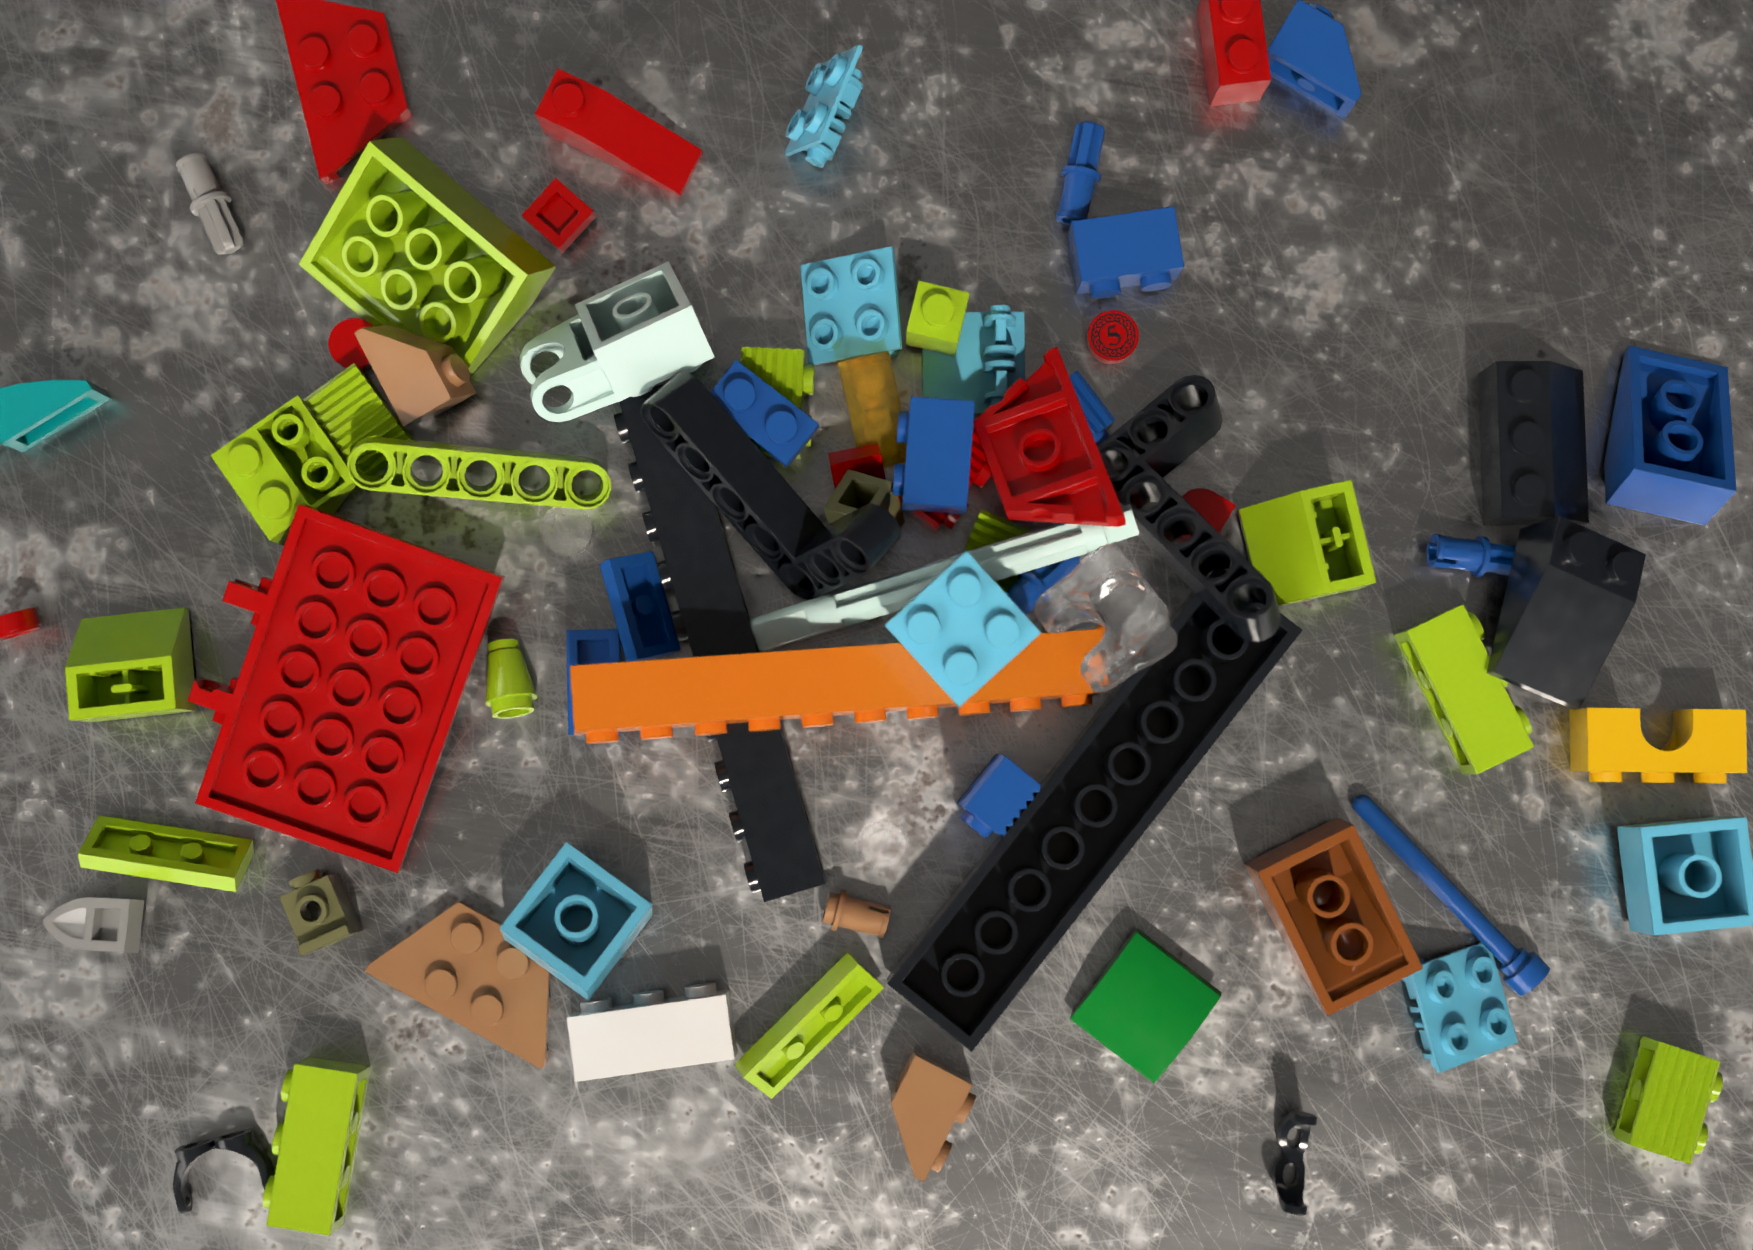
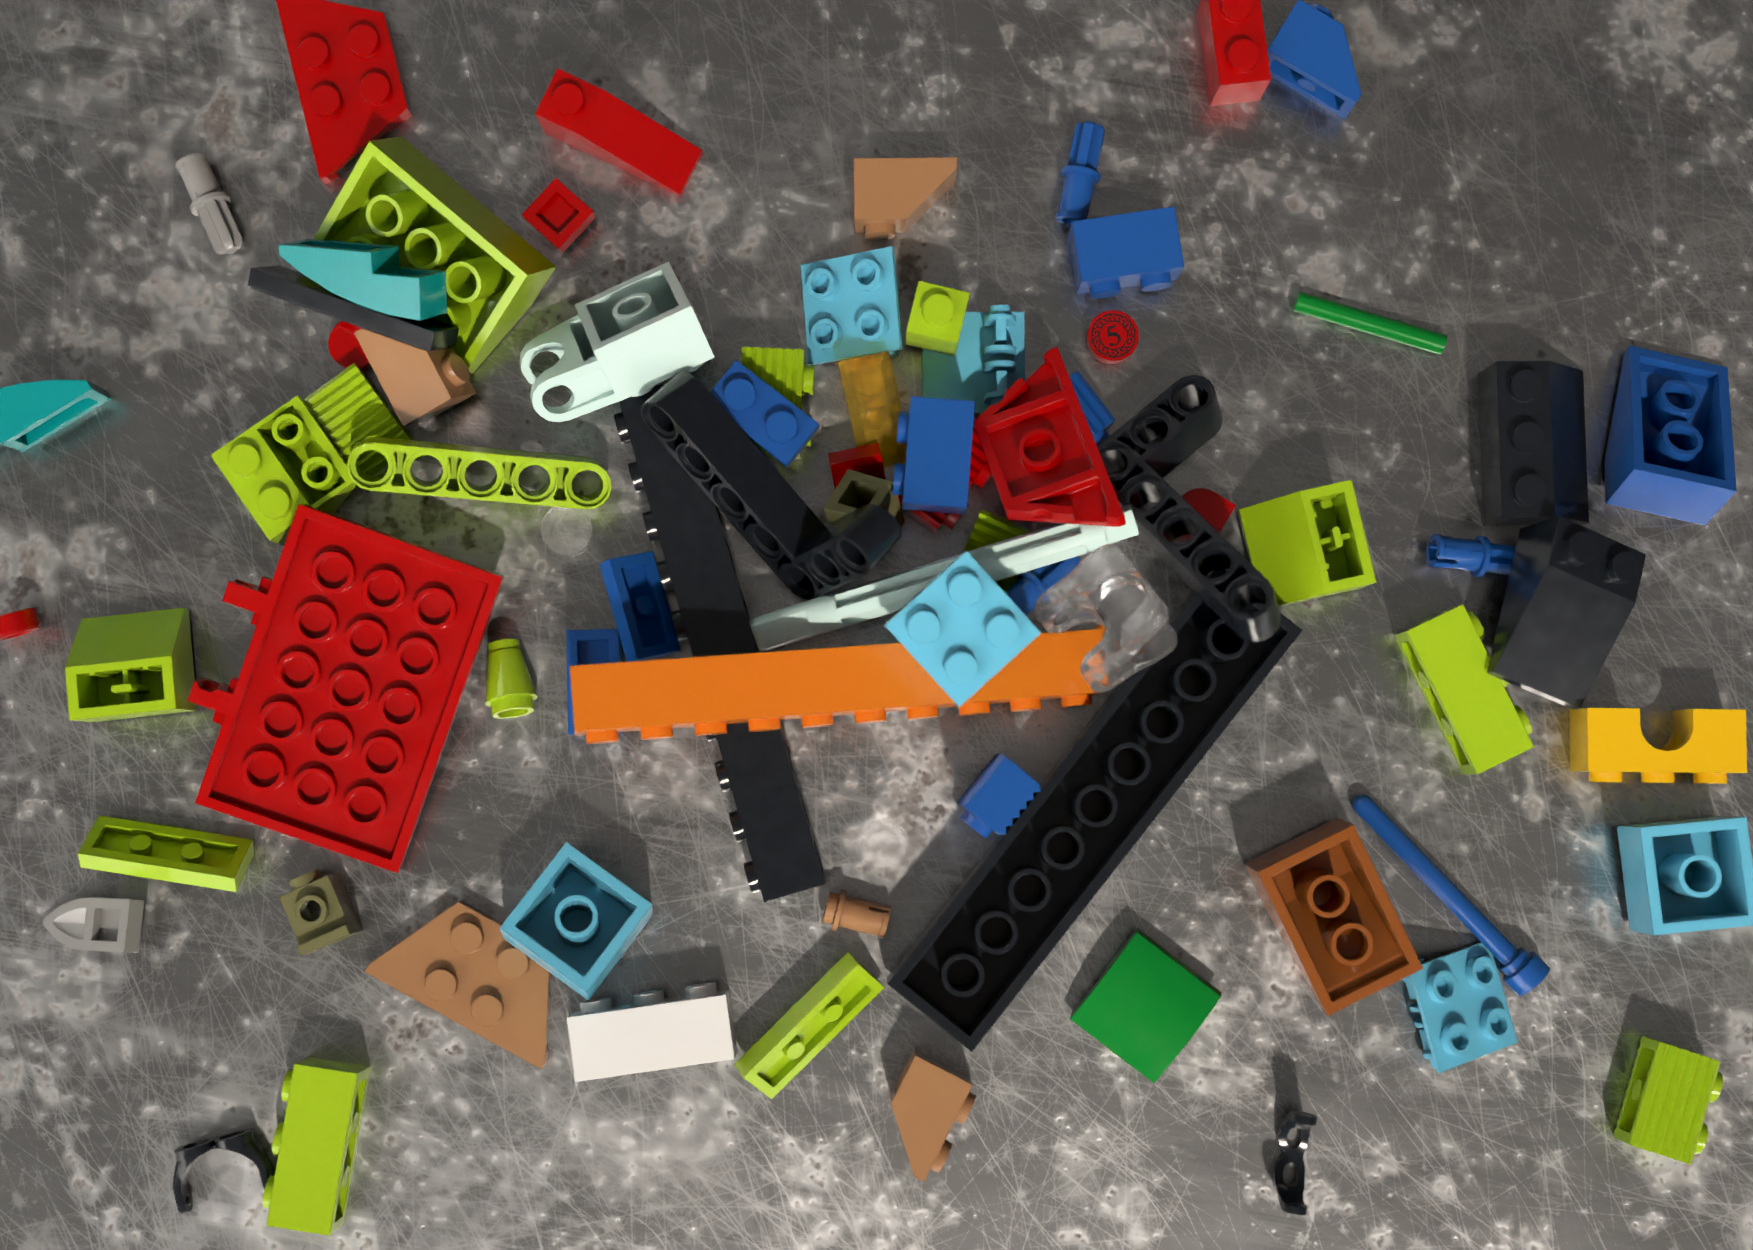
medium azure hinge [784,45,863,167] -> none
none -> black tile [248,265,459,351]
none -> teal slope [279,239,447,321]
none -> medium nougat slope [854,157,957,240]
none -> green bar [1293,291,1448,355]

